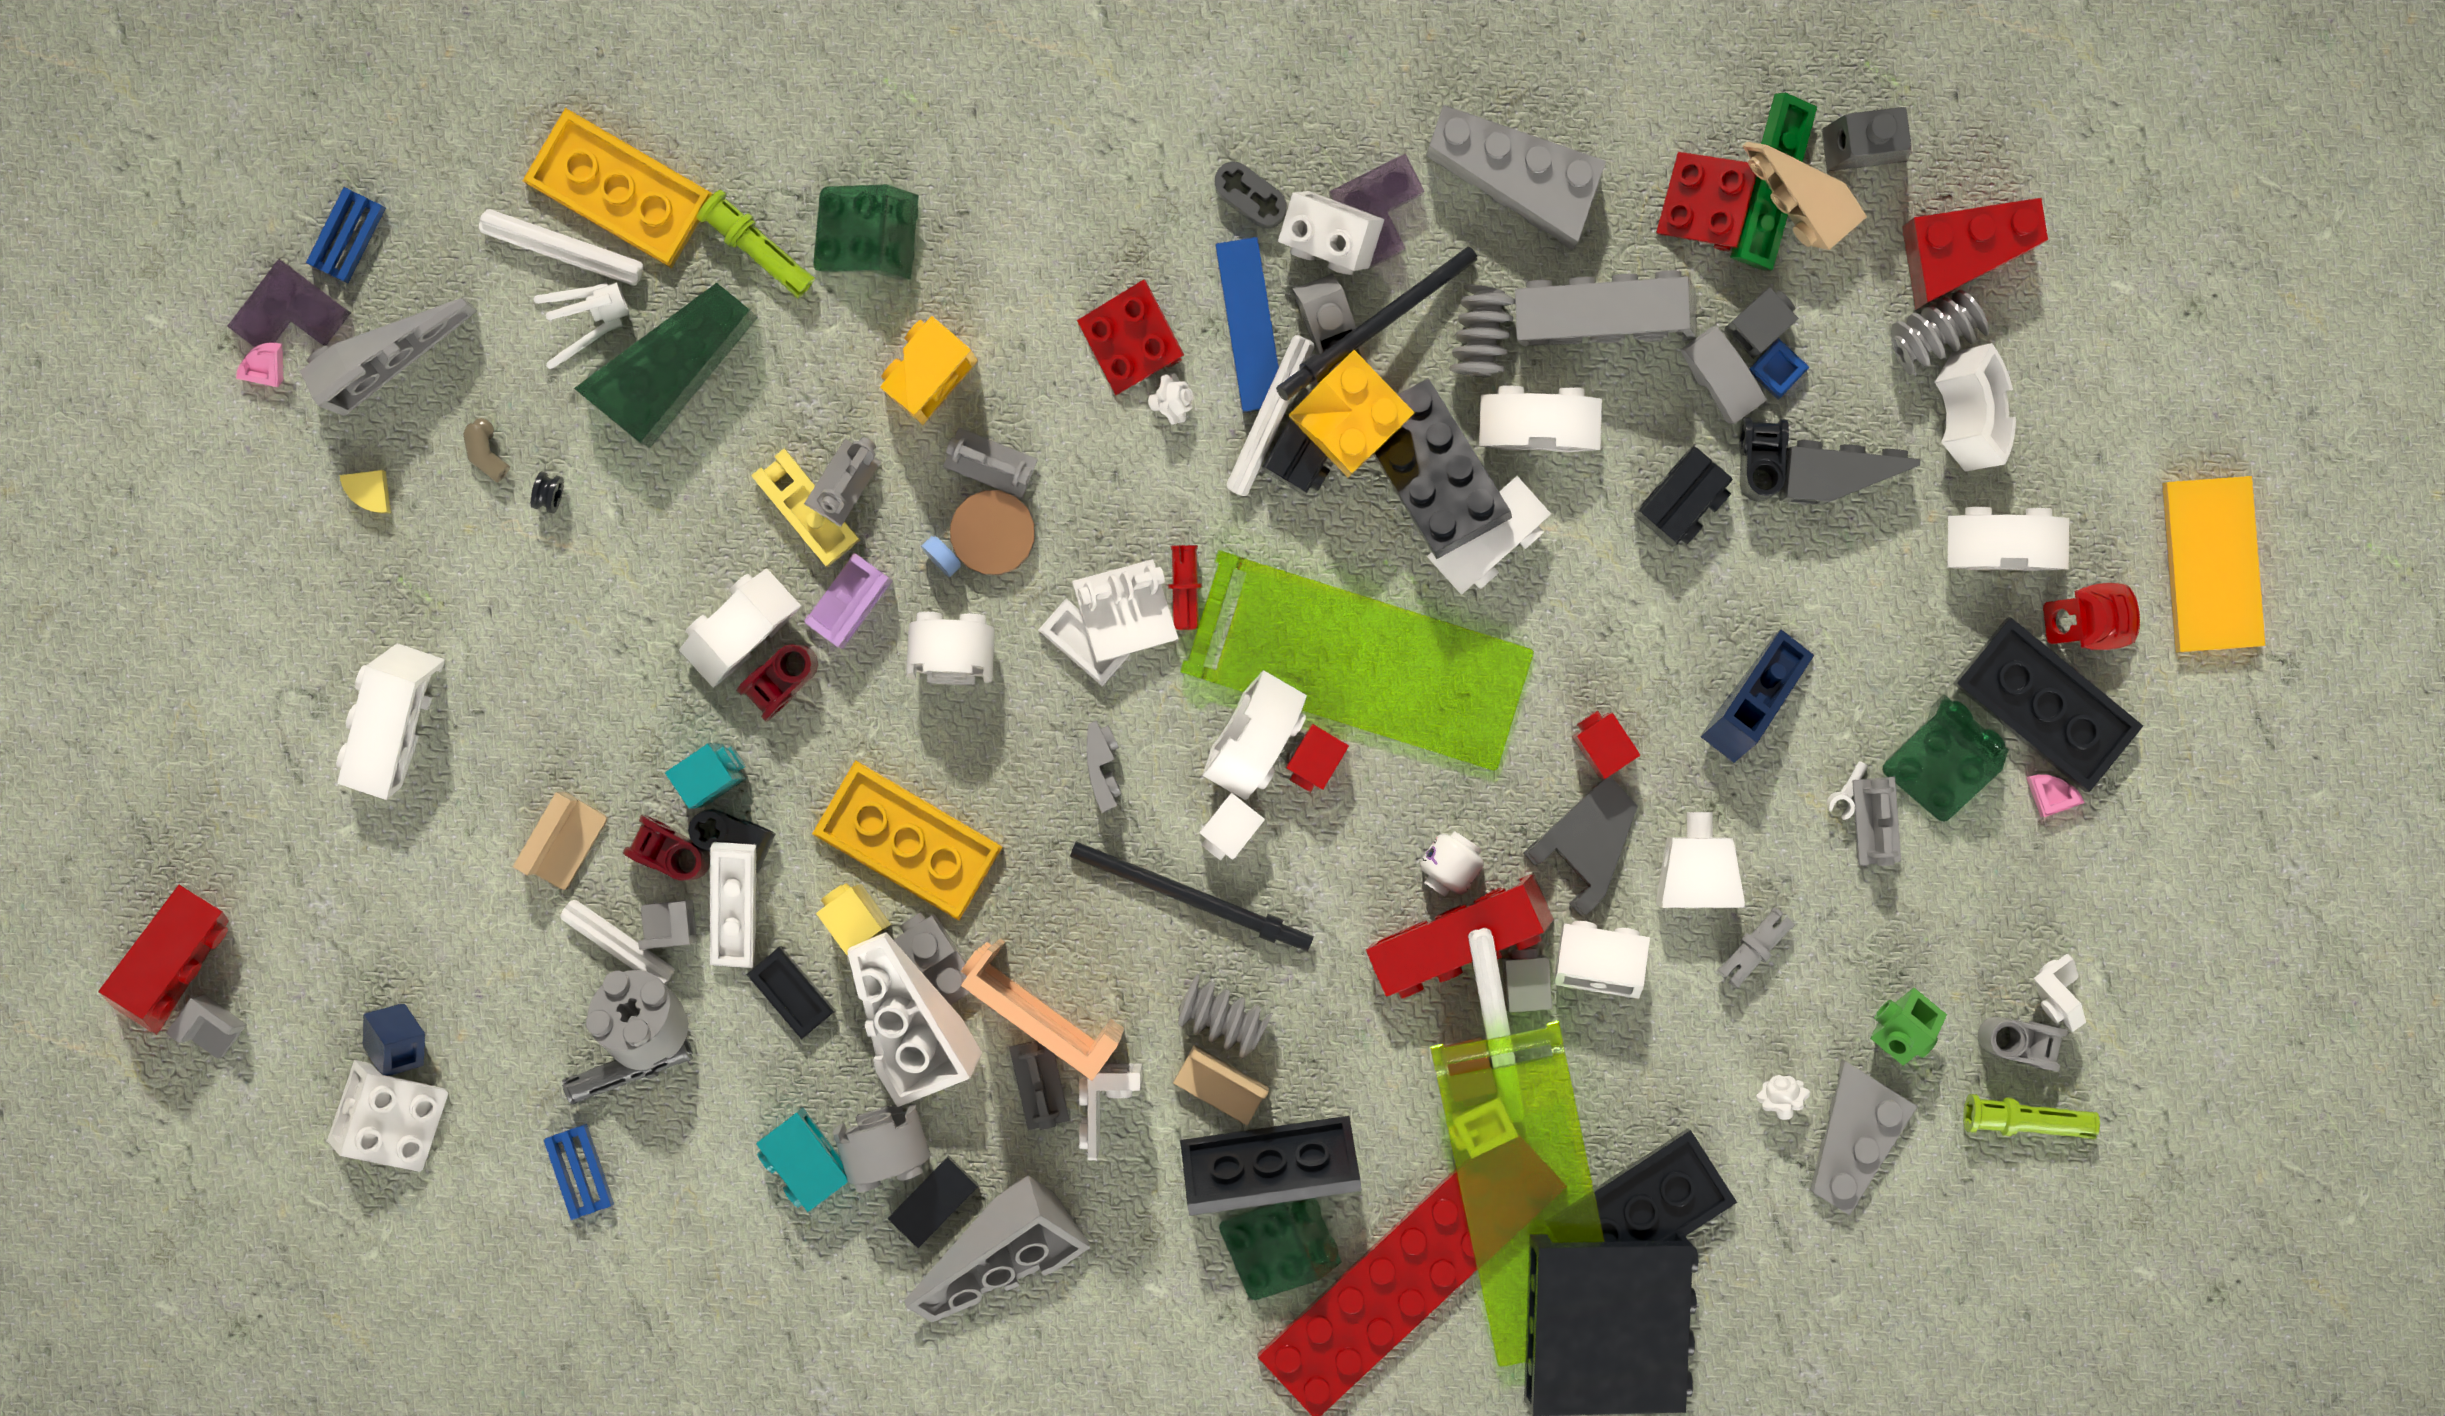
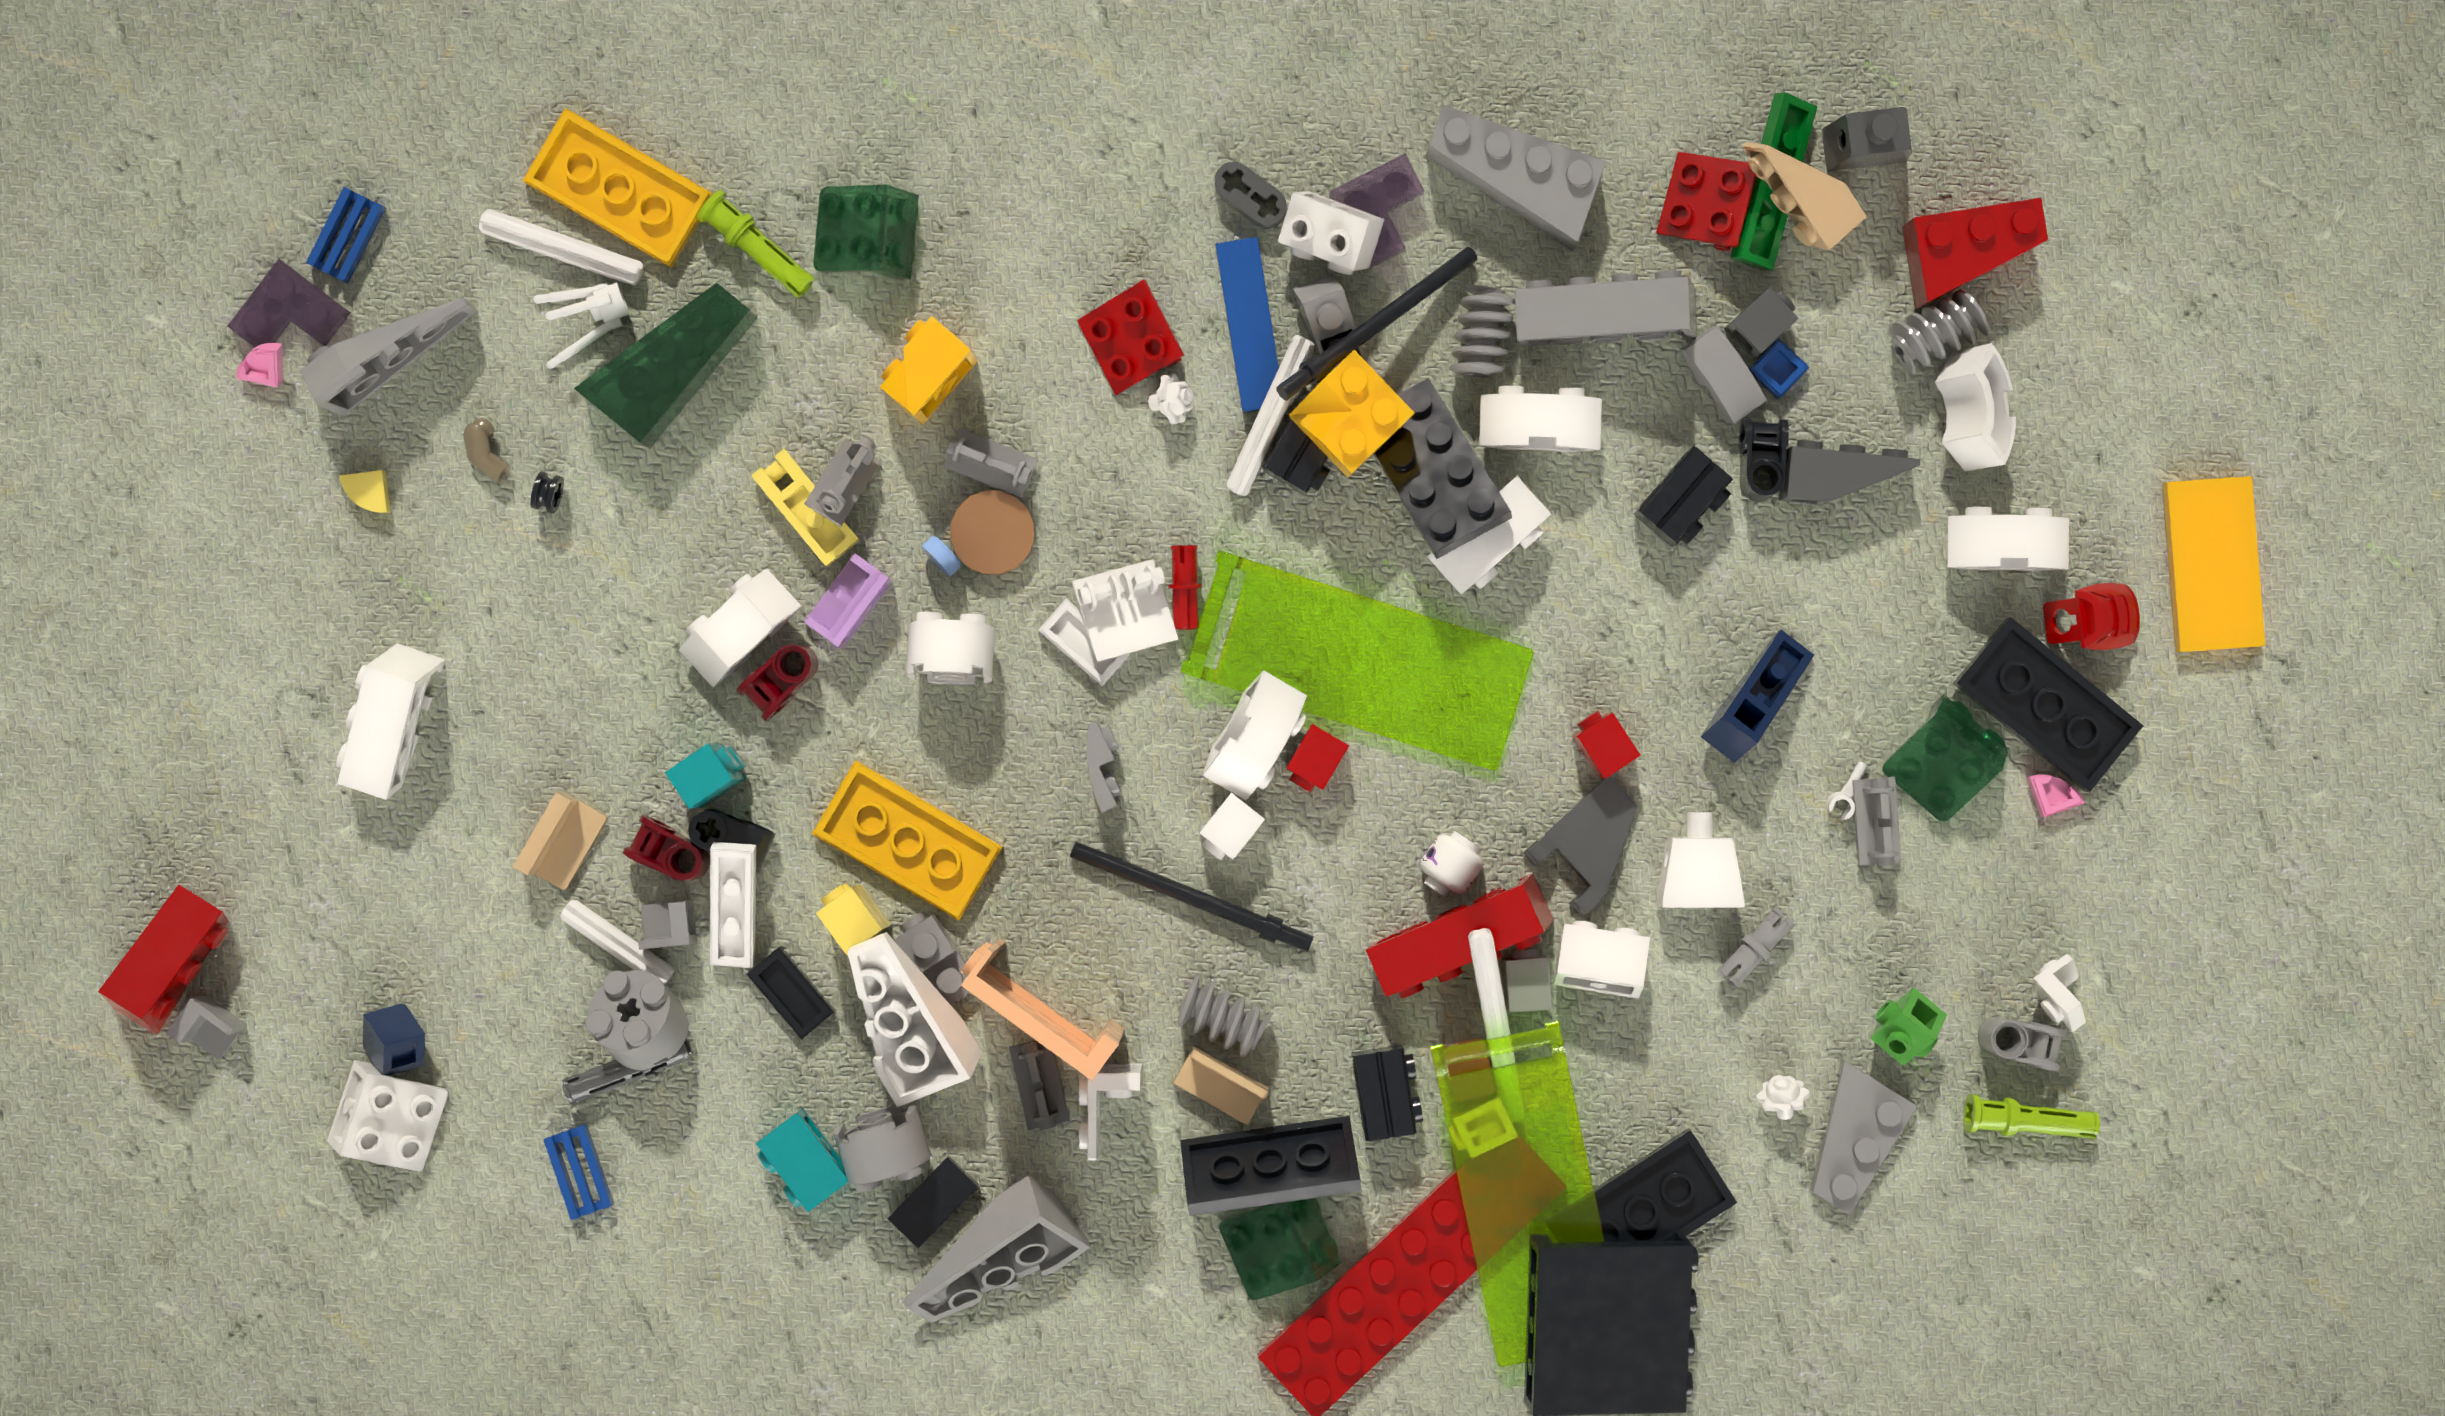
none -> black brick [1351,1045,1423,1141]

